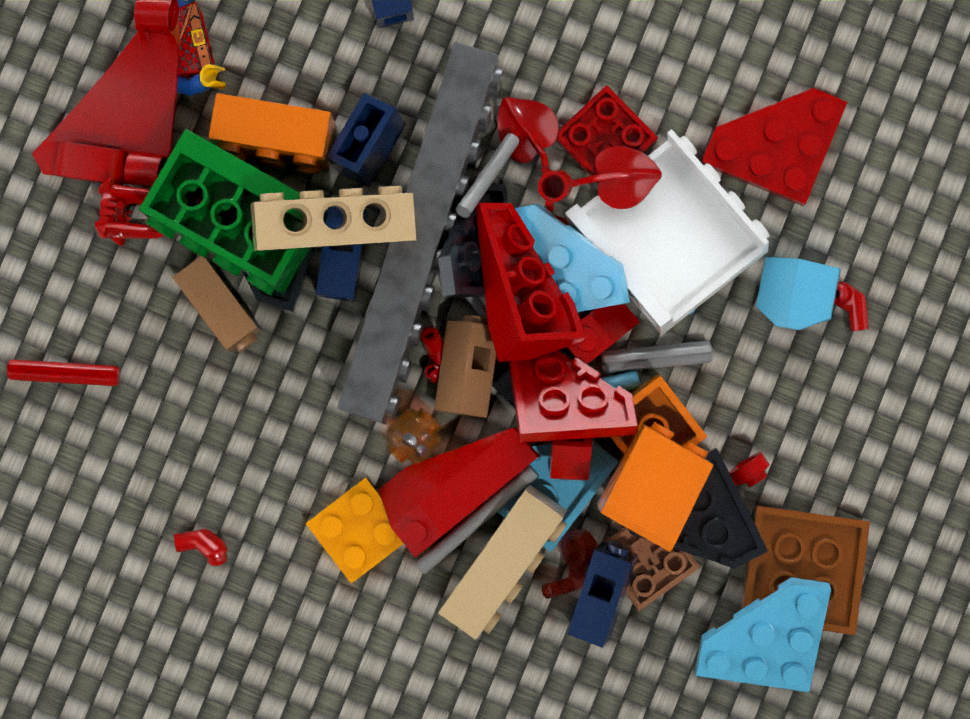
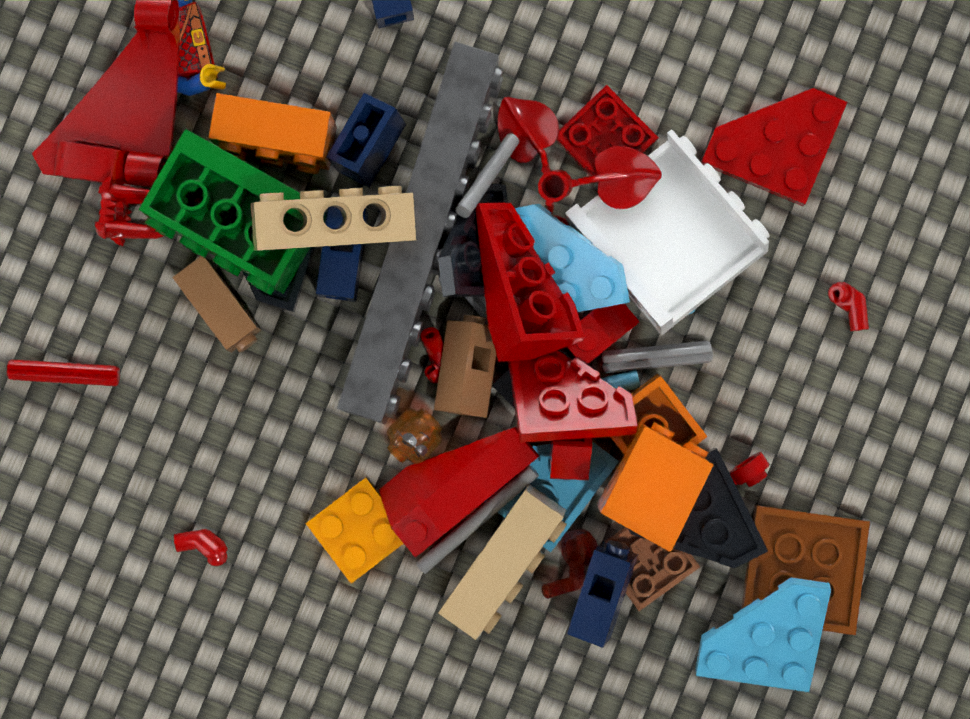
medium azure slope [756,257,841,330] -> none

